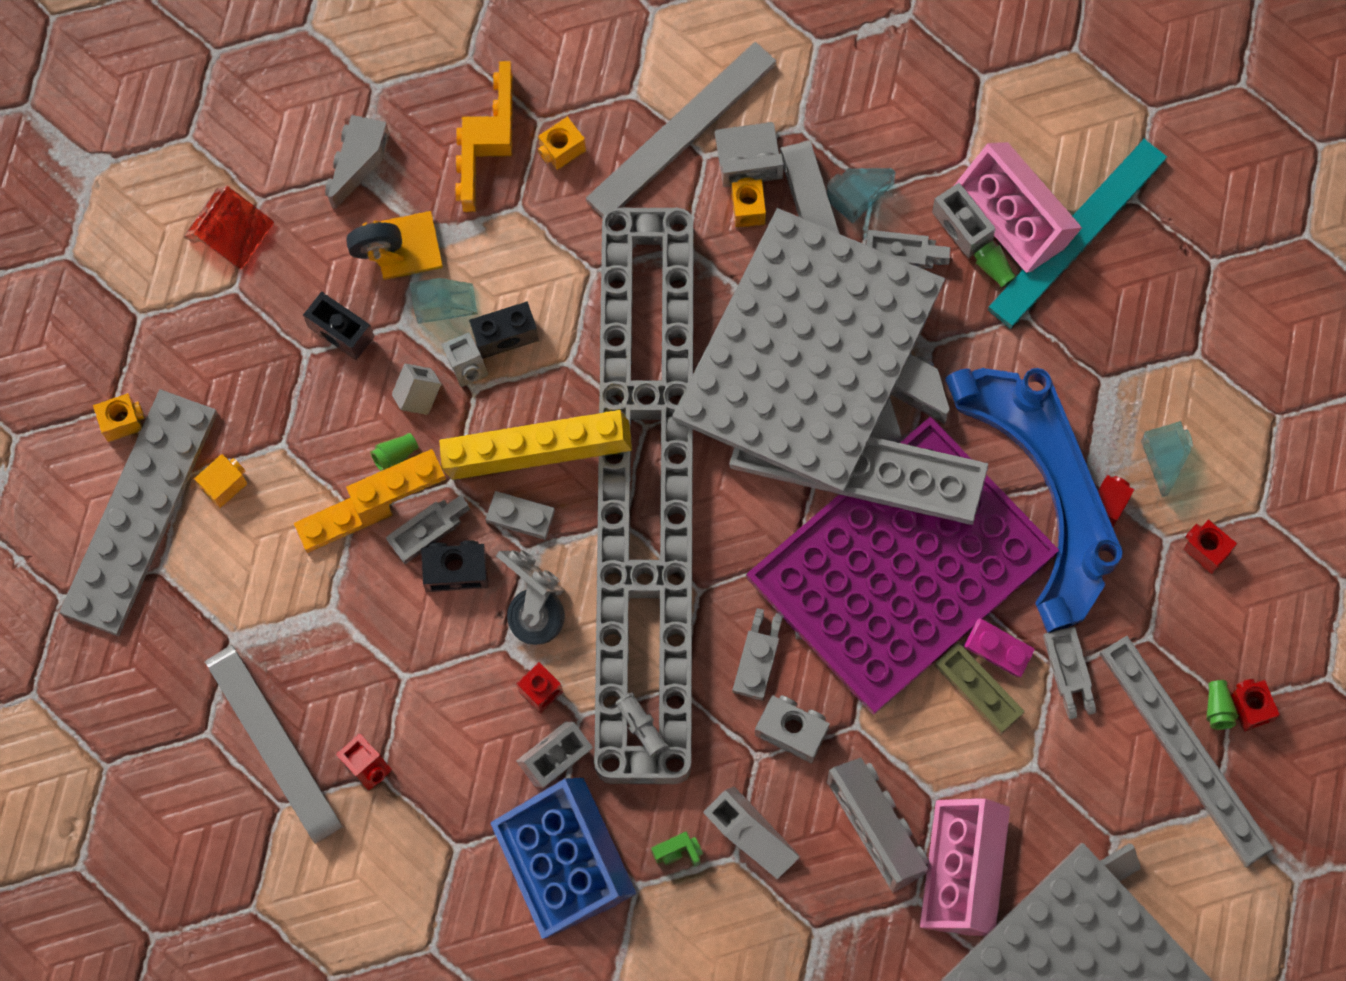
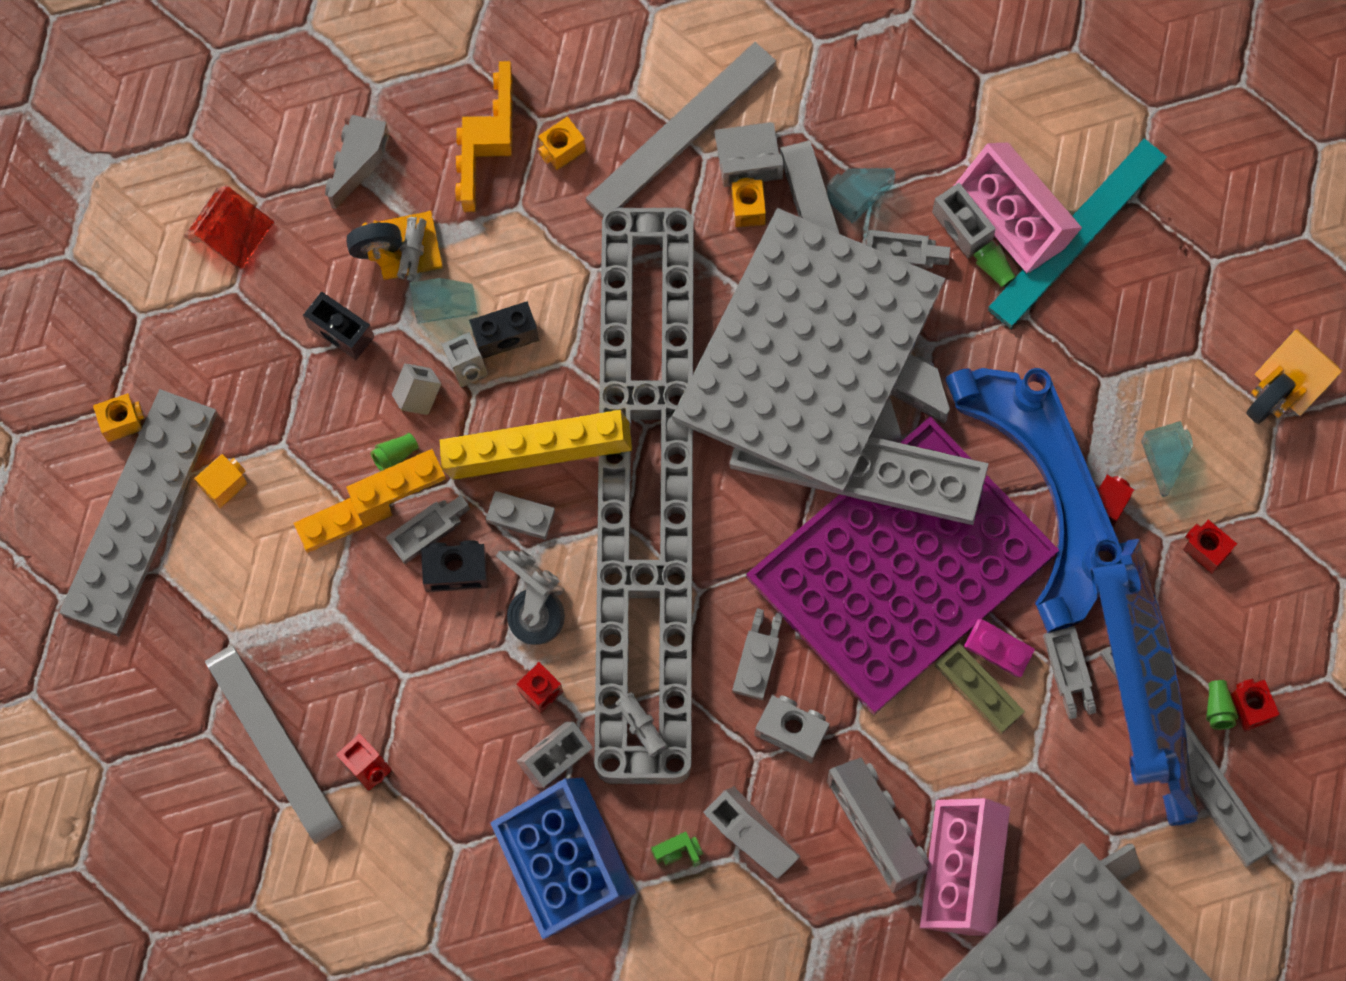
none -> light grey pin [397,217,427,280]
none -> blue panel [1091,539,1198,826]
none -> light orange plate [1246,329,1343,424]

